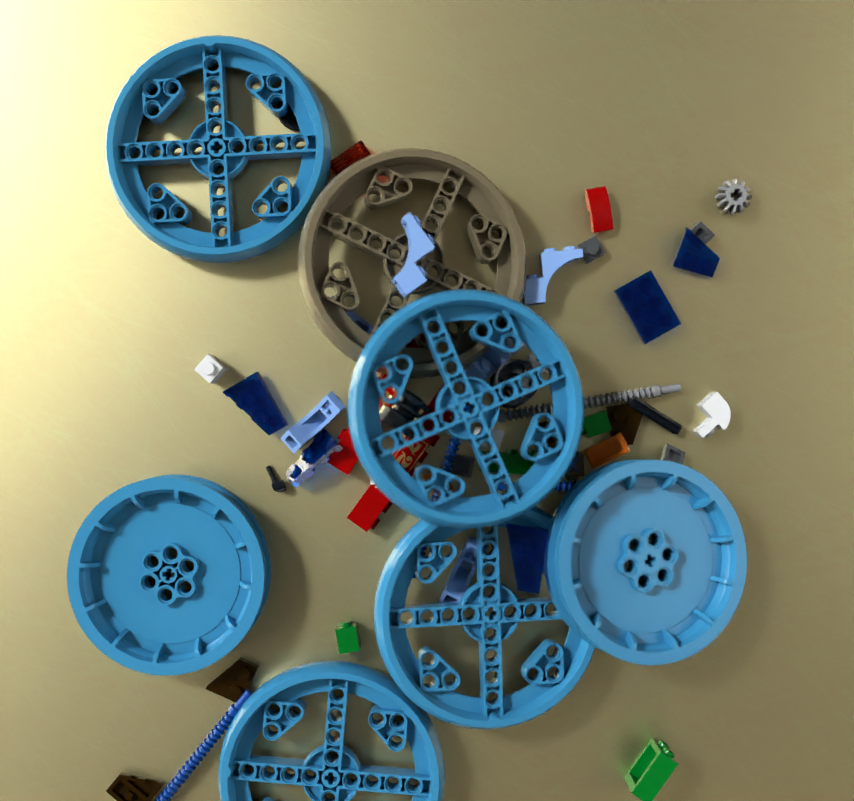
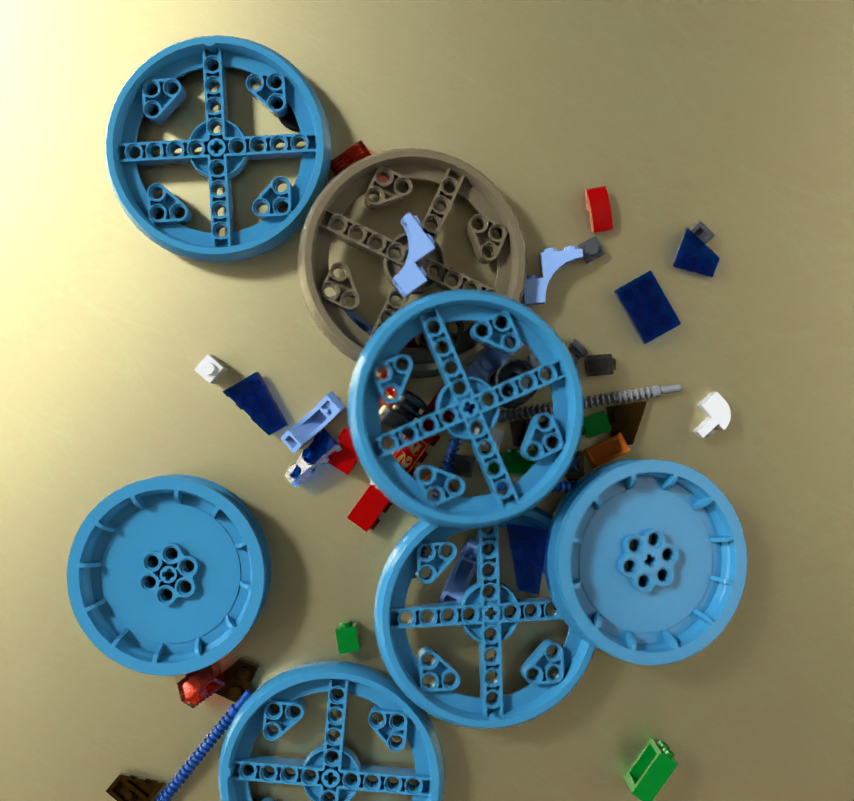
black hand [266,466,286,492] -> none
black axle [628,396,682,434] -> none
dark grey plate [660,443,685,465] -> none
light grey gear [715,179,752,215] -> none
none -> clear red brick [176,663,225,708]
none -> clear smoke brick [508,418,531,450]
none -> dark grey wheel [568,339,588,364]
none -> clear smoke brick [584,354,616,377]

